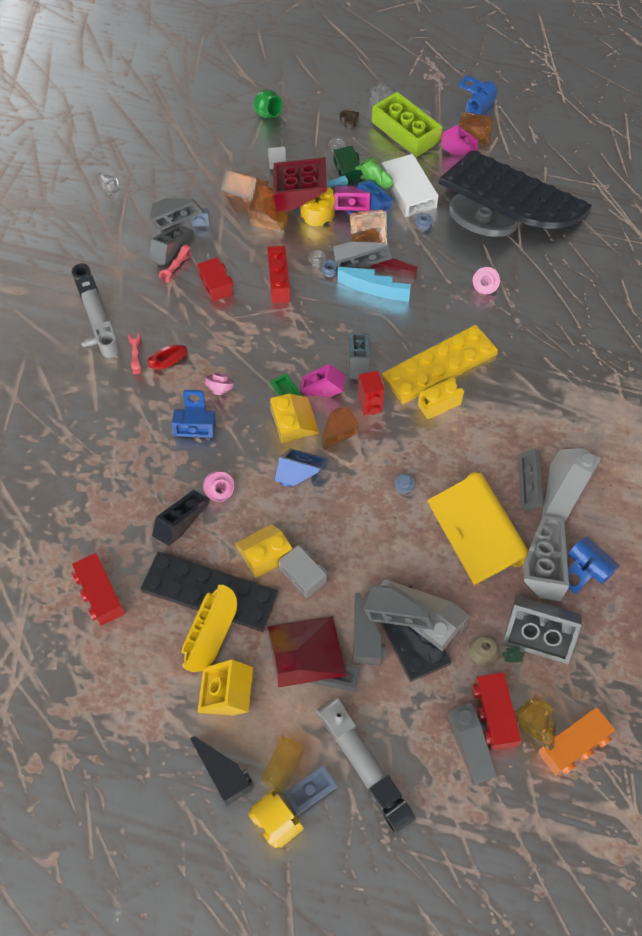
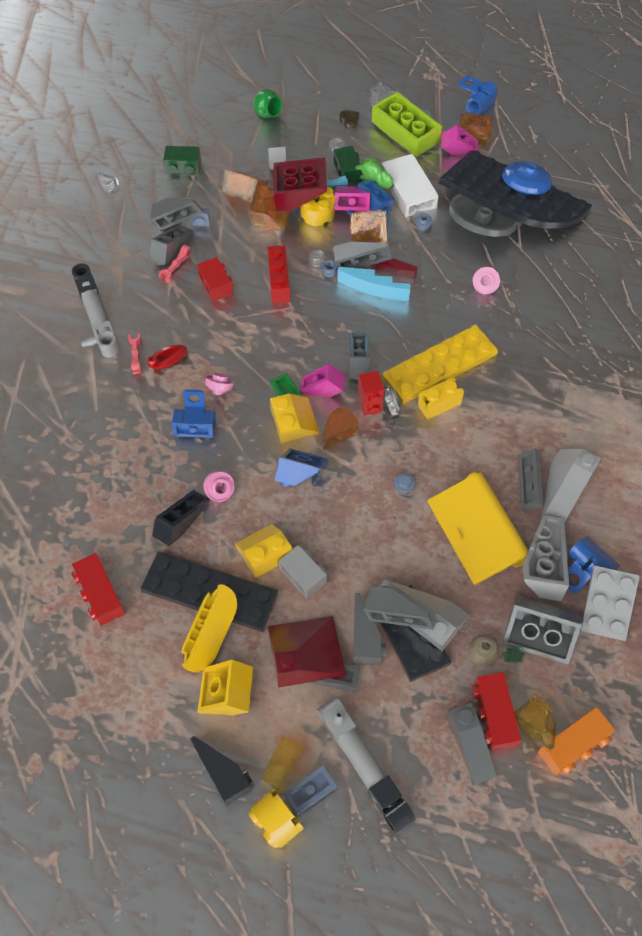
none -> dark green brick [163,146,201,174]
none -> light grey gear [384,385,401,416]
none -> blue hat [502,161,552,195]
none -> light grey plate [580,565,640,641]

